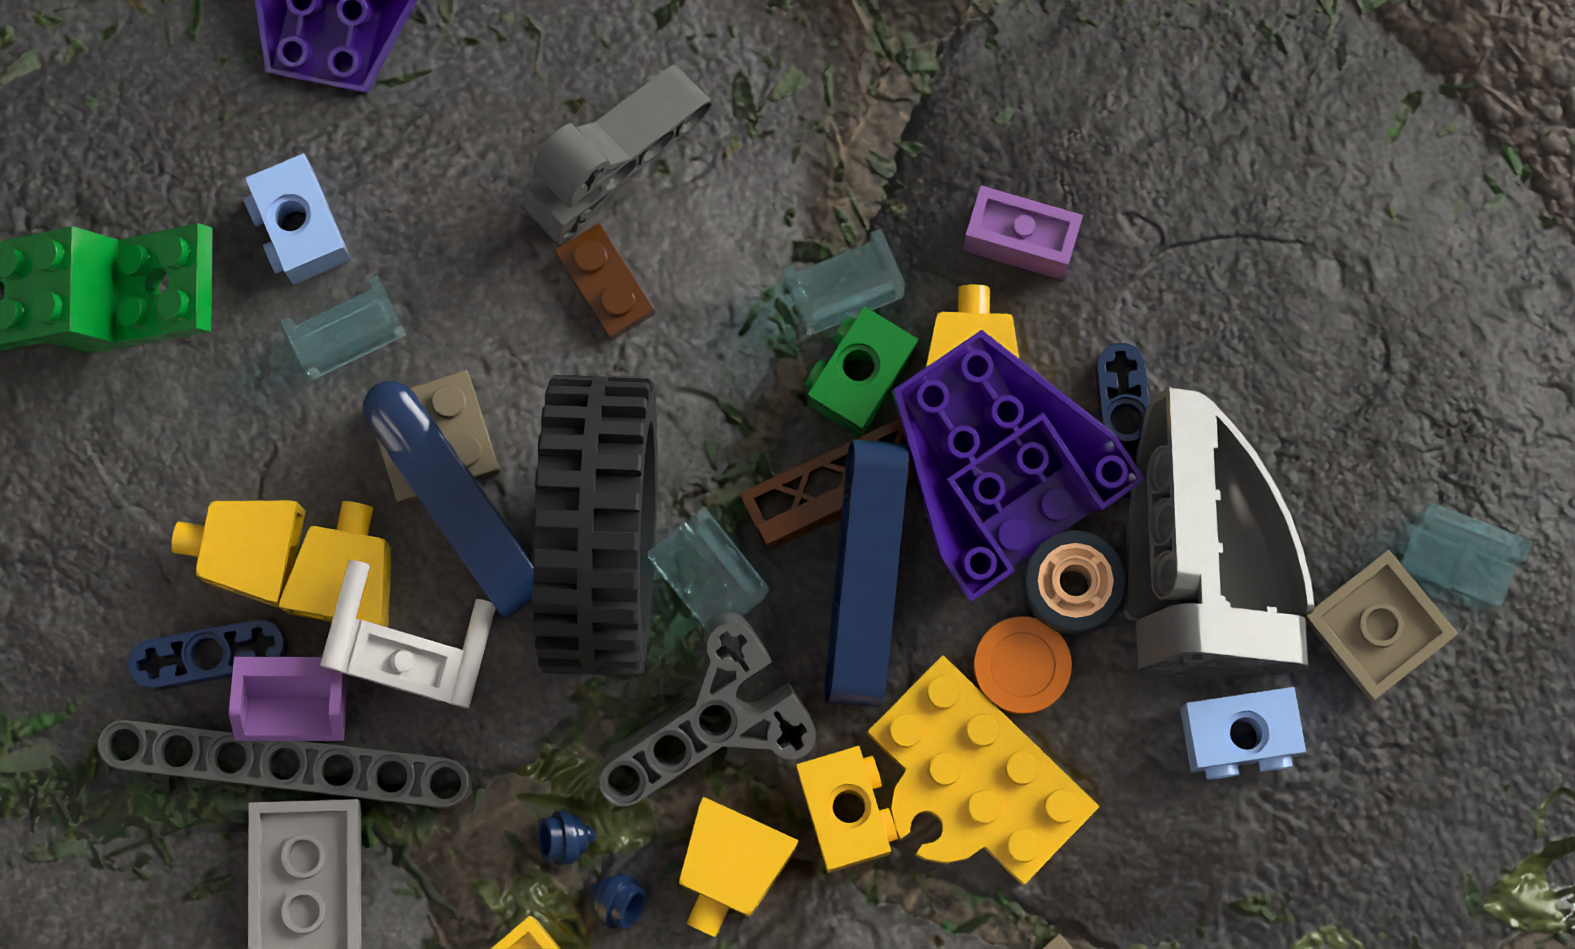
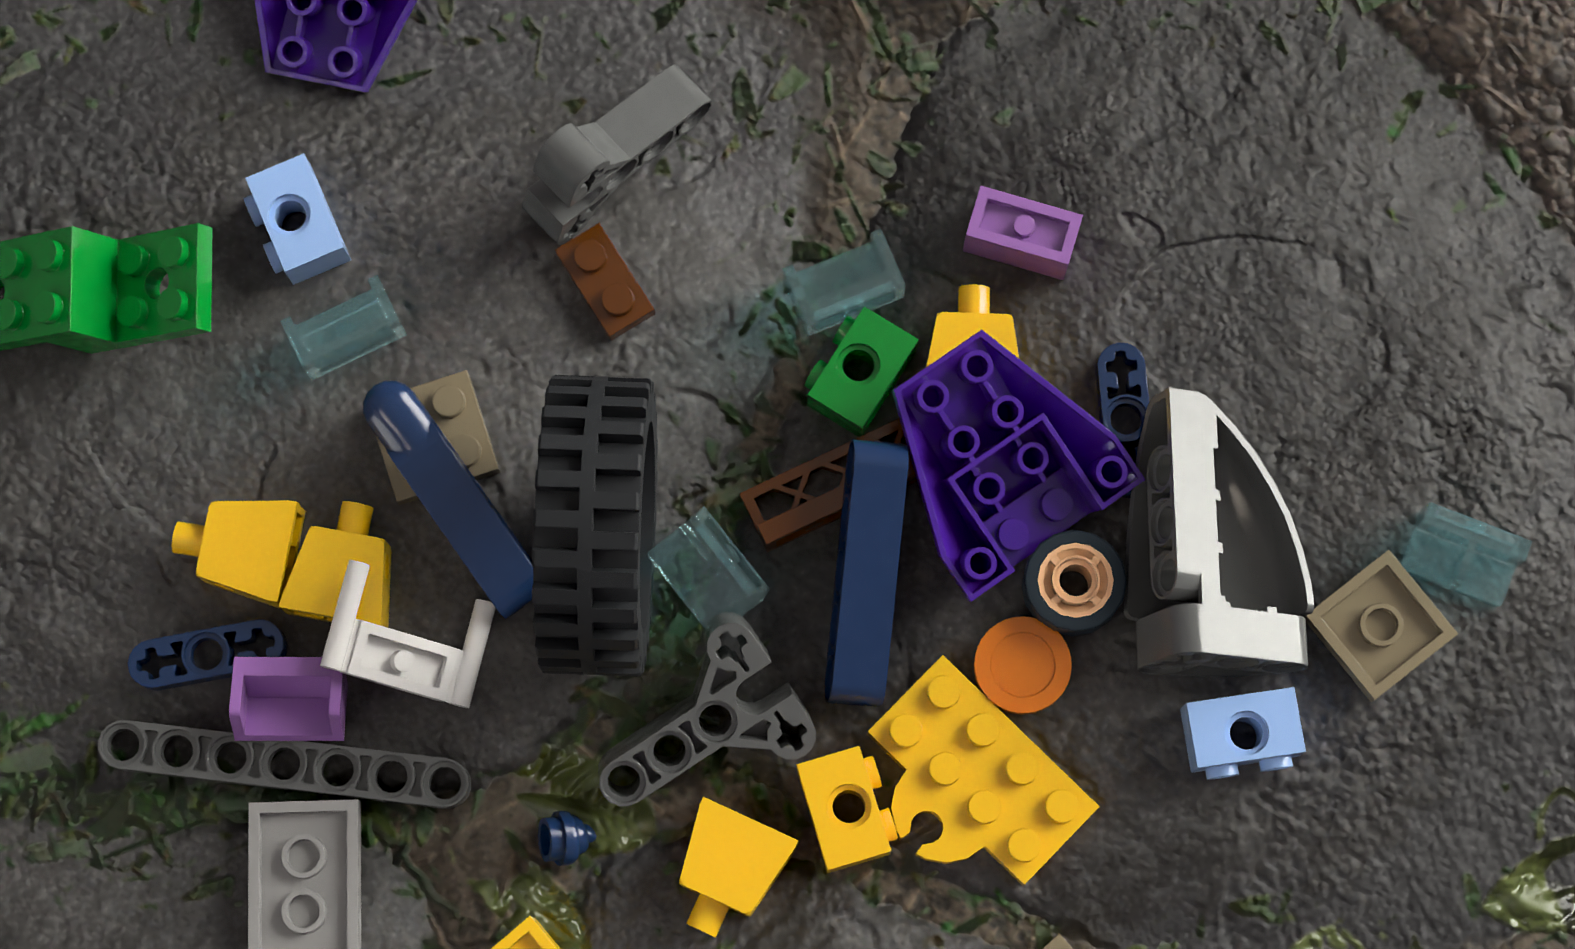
dark blue plate [589,874,647,929] -> none

